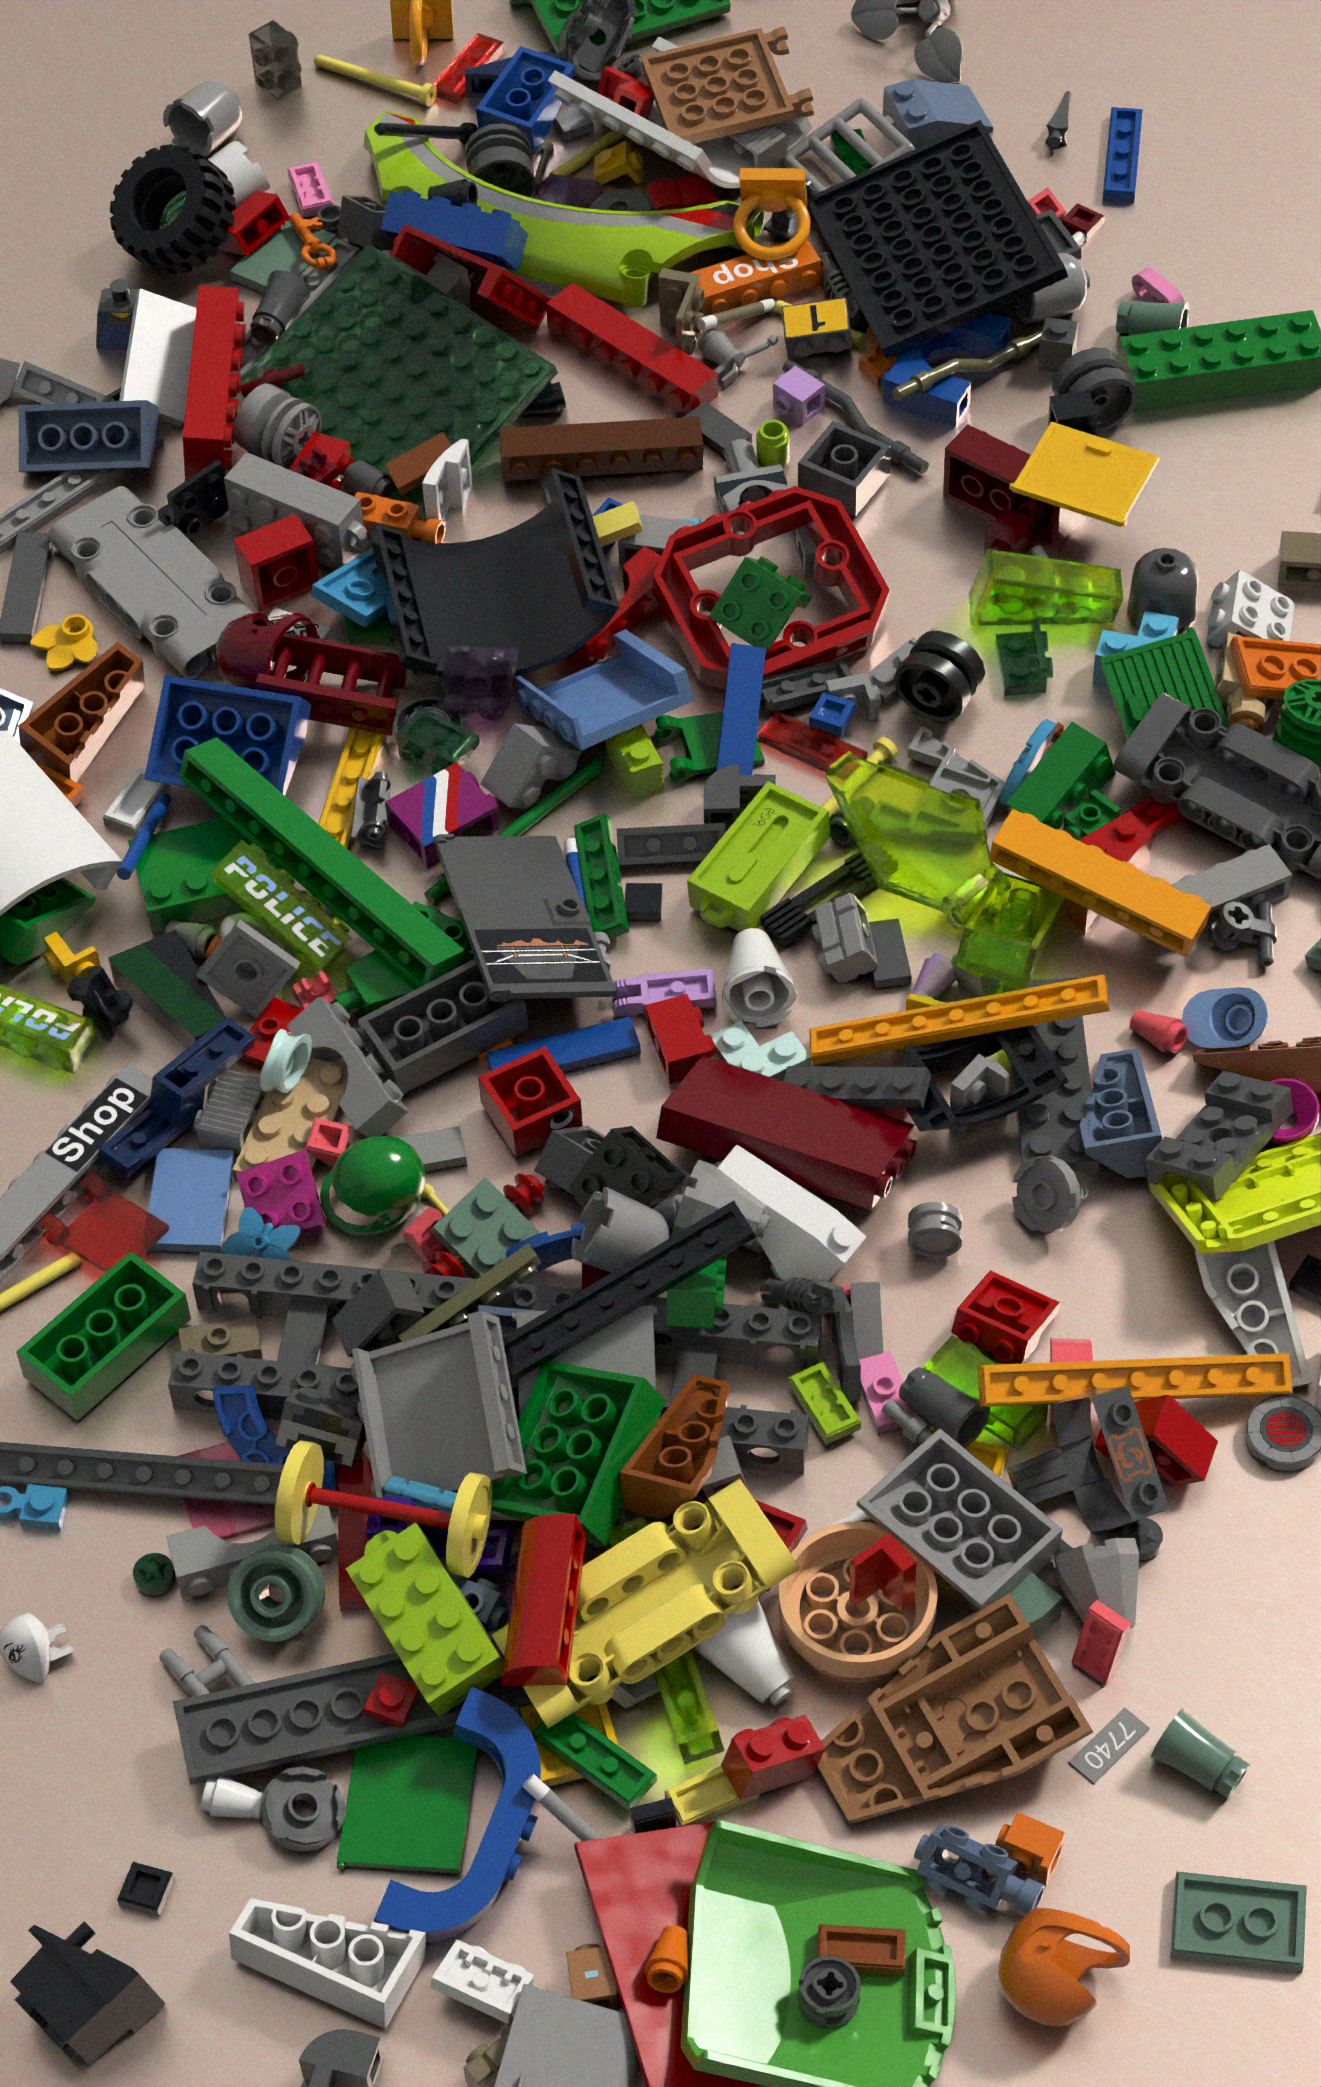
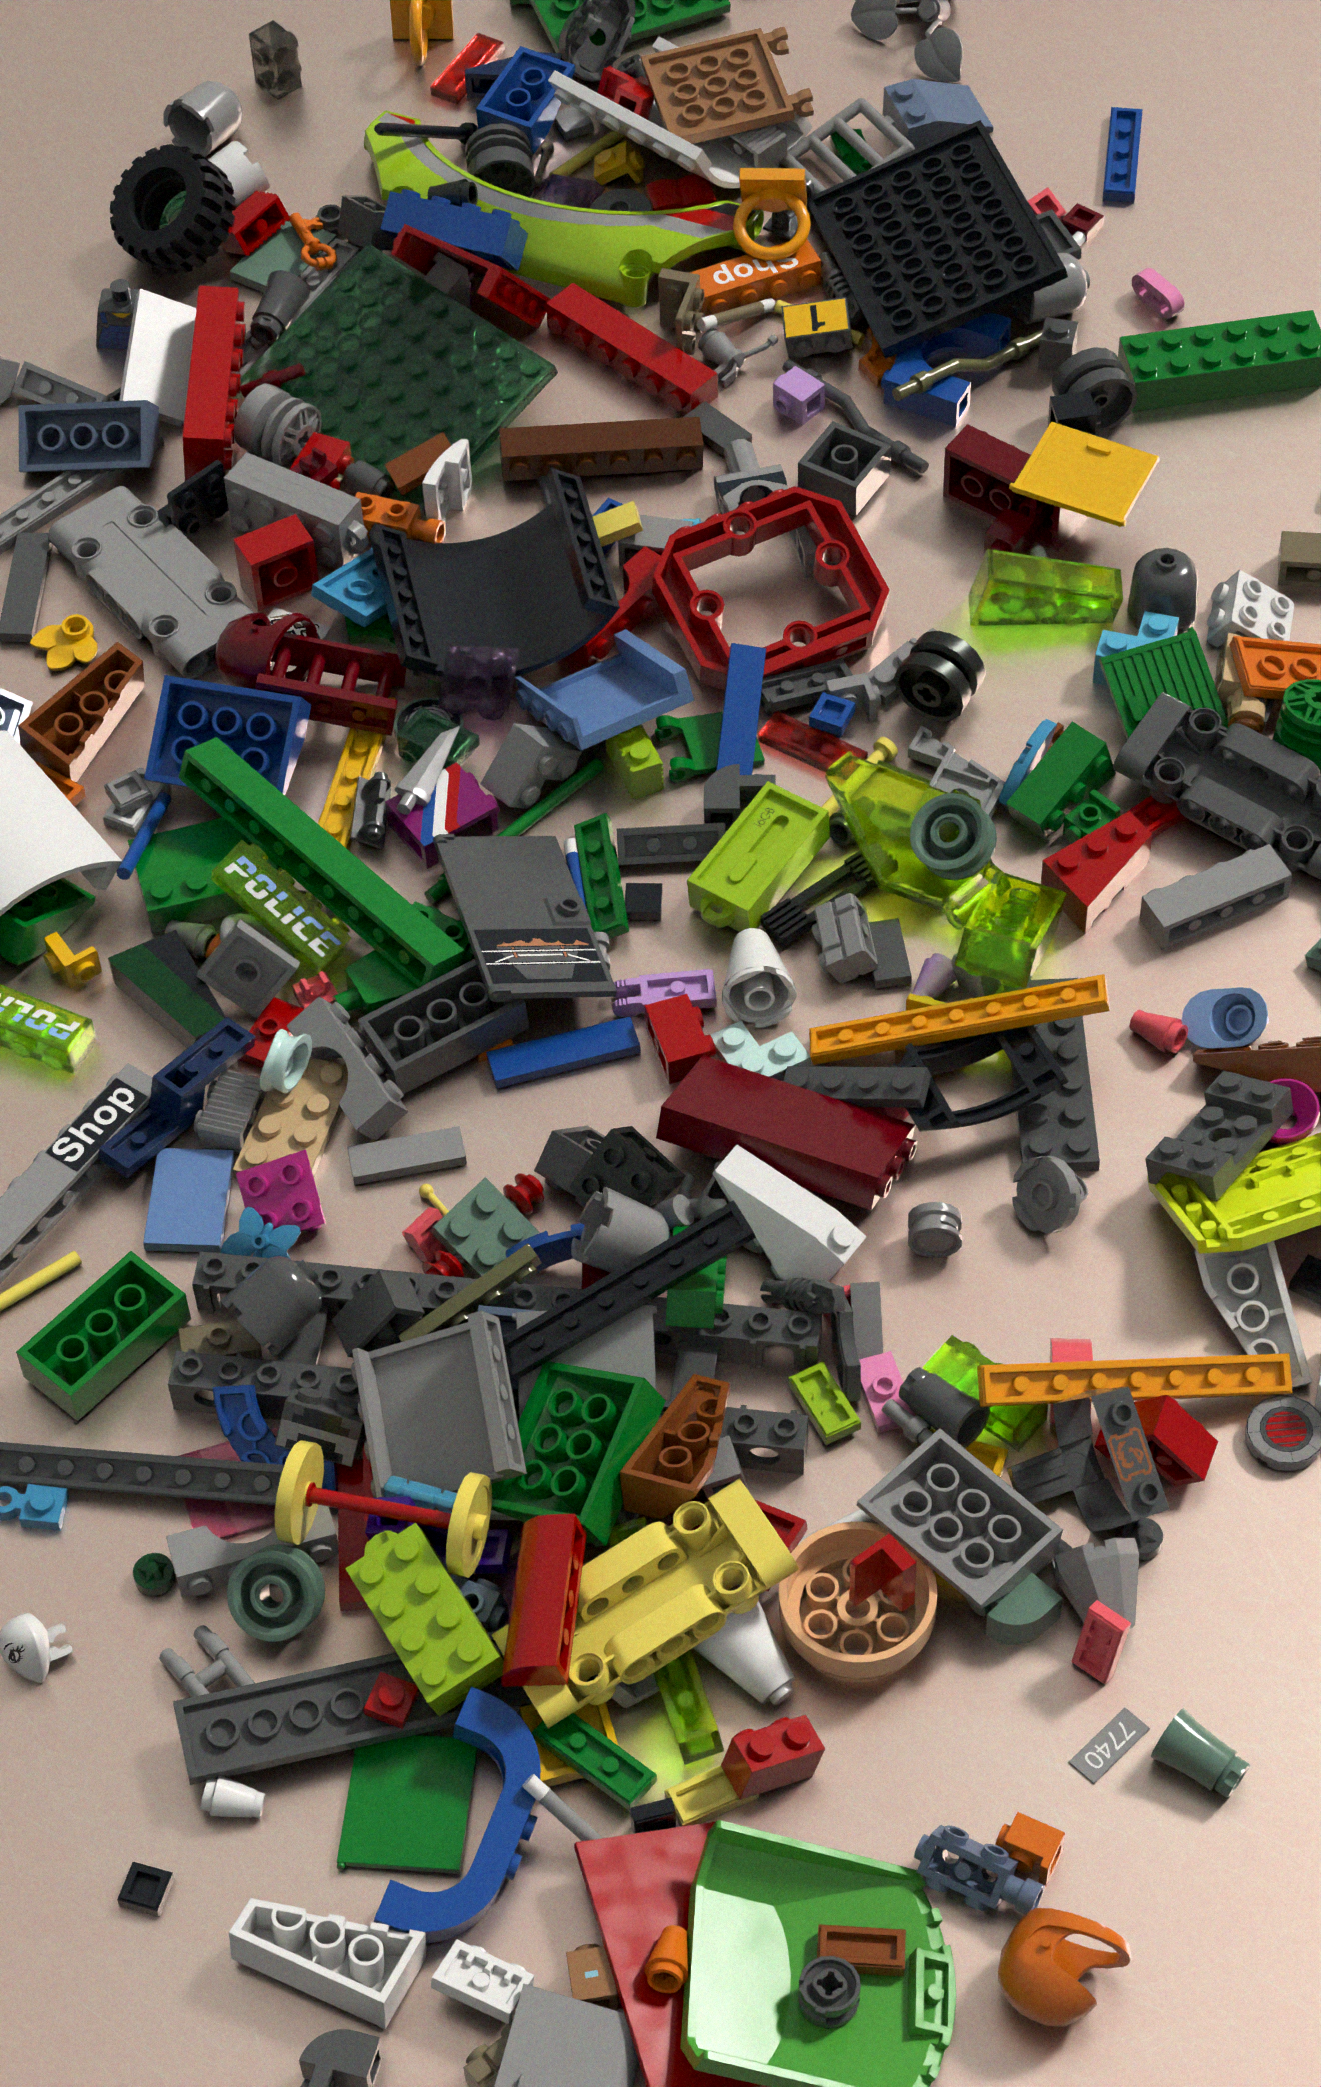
black piece [10,1921,166,2065] -> none
clear red flag [38,1172,169,1273] -> none
black hips [67,966,133,1040] -> none
dark grey tile [259,1766,346,1852] -> none
bright pink plate [287,162,333,218] -> none
coral slope [305,1117,351,1168] -> none
light yellow bar [314,55,437,106] -> none
green piece [320,1136,426,1236] -> none
red brick [478,1046,583,1157] -> none
black cone [516,381,567,416] -> none
light grey cone [671,1160,770,1245] -> none
green bracket [711,556,813,652] -> none
lime brick [756,420,790,468] -> none
medium nougat wedge [818,1593,1093,1824] -> none
light grey bracket [950,1054,1010,1135] -> none
red plate [951,1270,1060,1364] -> none
light orange brick [989,809,1212,958] -> none
clear green bracket [995,619,1053,696] -> none
dark grey piece [1045,91,1072,148] -> none
sand blue wedge [1079,1048,1162,1178] -> none
sand green plant [1116,300,1189,335] -> none
sand green tile [1170,1871,1307,1973] -> none
dark grey piece [1208,902,1277,967] -> none
none -> light grey tile [104,770,154,816]
none -> dark grey cylinder [220,1256,322,1357]
none -> light grey bar [395,726,460,815]
none -> sand green wheel [910,793,997,880]

